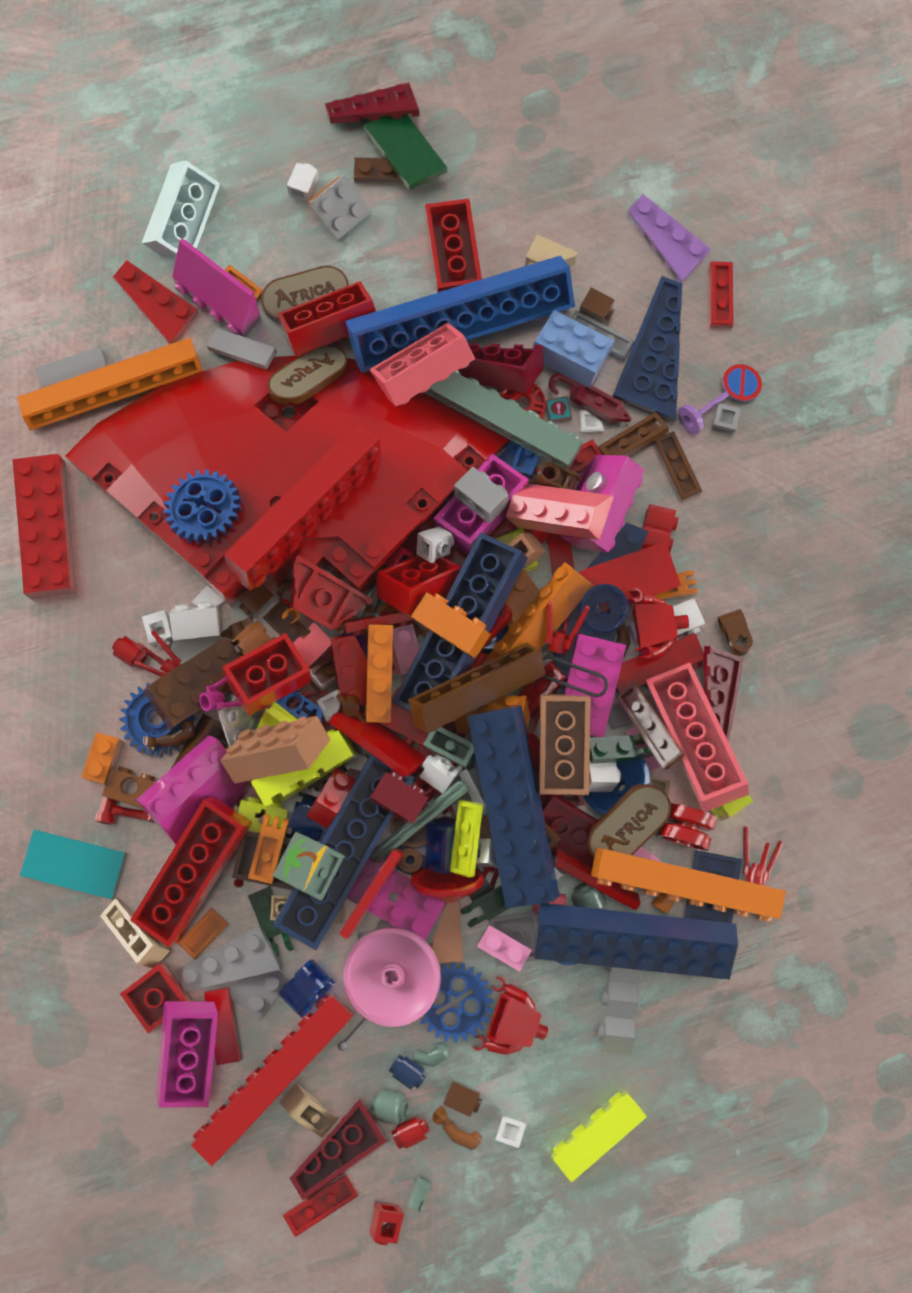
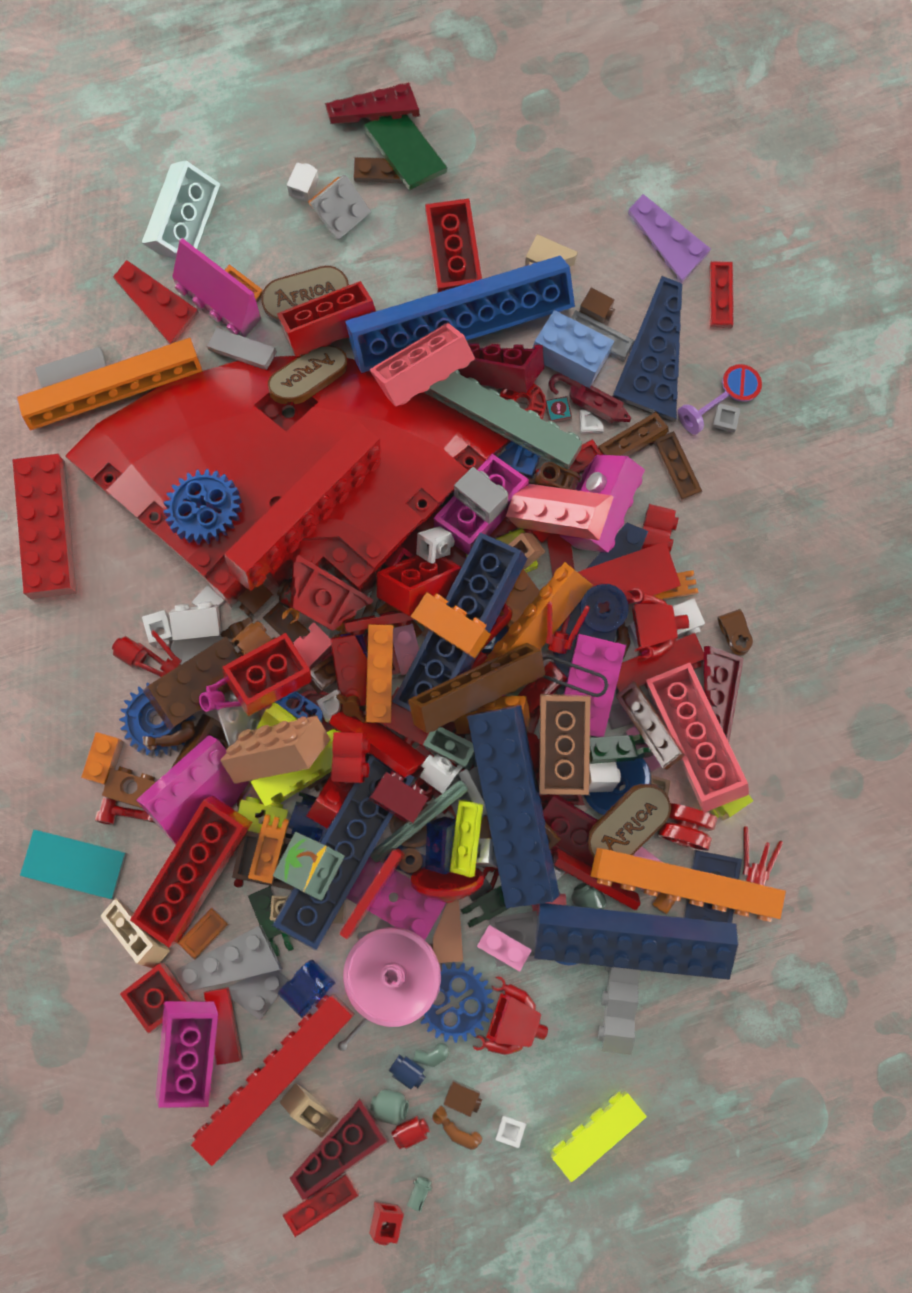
none -> red brick [332,732,370,783]

